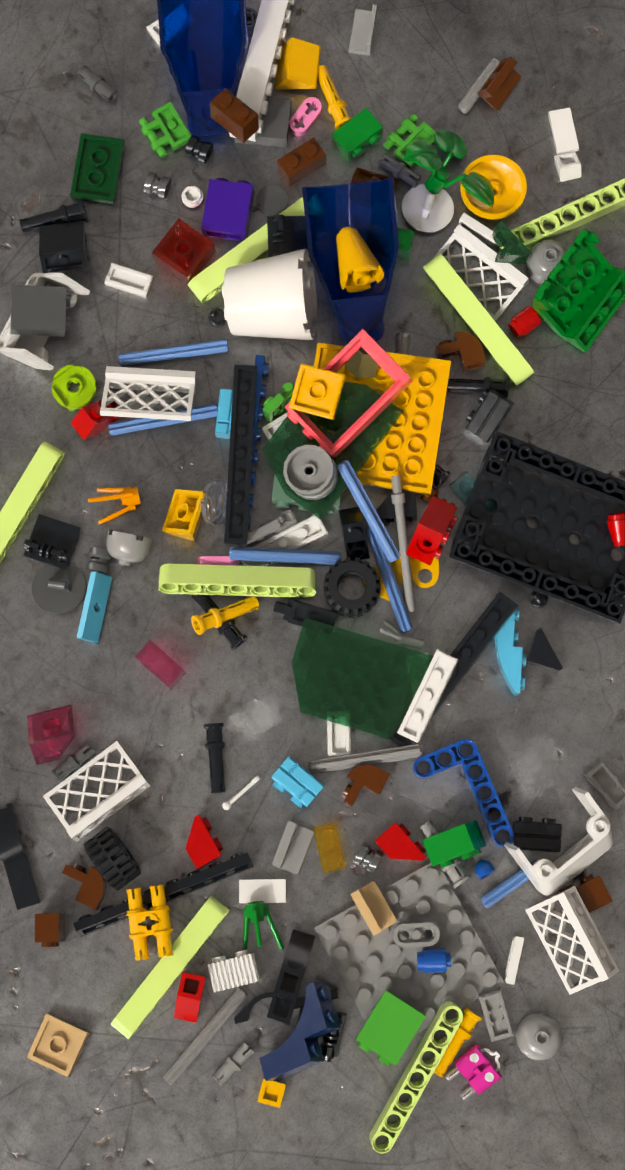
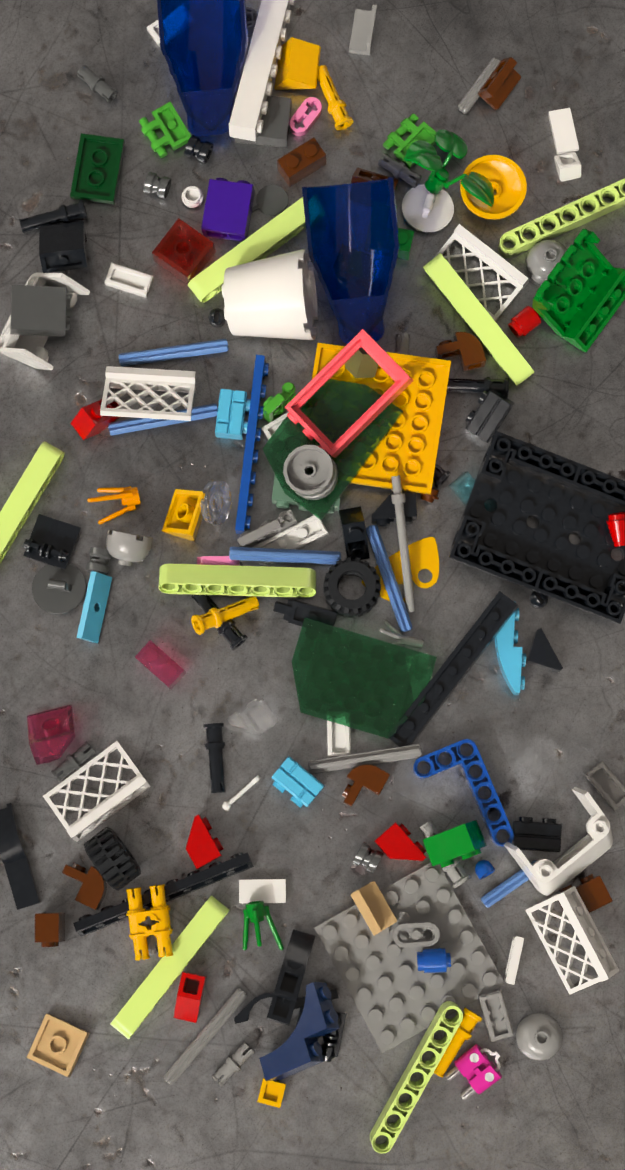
lime plate [52,365,97,411] -> none
white brick [207,949,260,992] -> none
reddish brown brick [210,88,259,144] -> none
black plate [224,365,257,545] -> none
black hinge [267,215,313,261] -> none
light grey panel [271,821,314,874] -> none
yellow tile [289,363,346,420] -> none
clear yellow plate [313,823,346,874] -> none
green brick [332,107,383,161] -> none
yellow cone [336,227,384,293] -> none
medium blue axle [337,460,400,562] -> none
bright green brick [355,989,426,1066] -> none
white tile [397,650,459,743] -> none
red brick [406,496,458,566] -> none
white tile [459,213,501,250] -> none
clear green slope [492,221,532,264] -> none

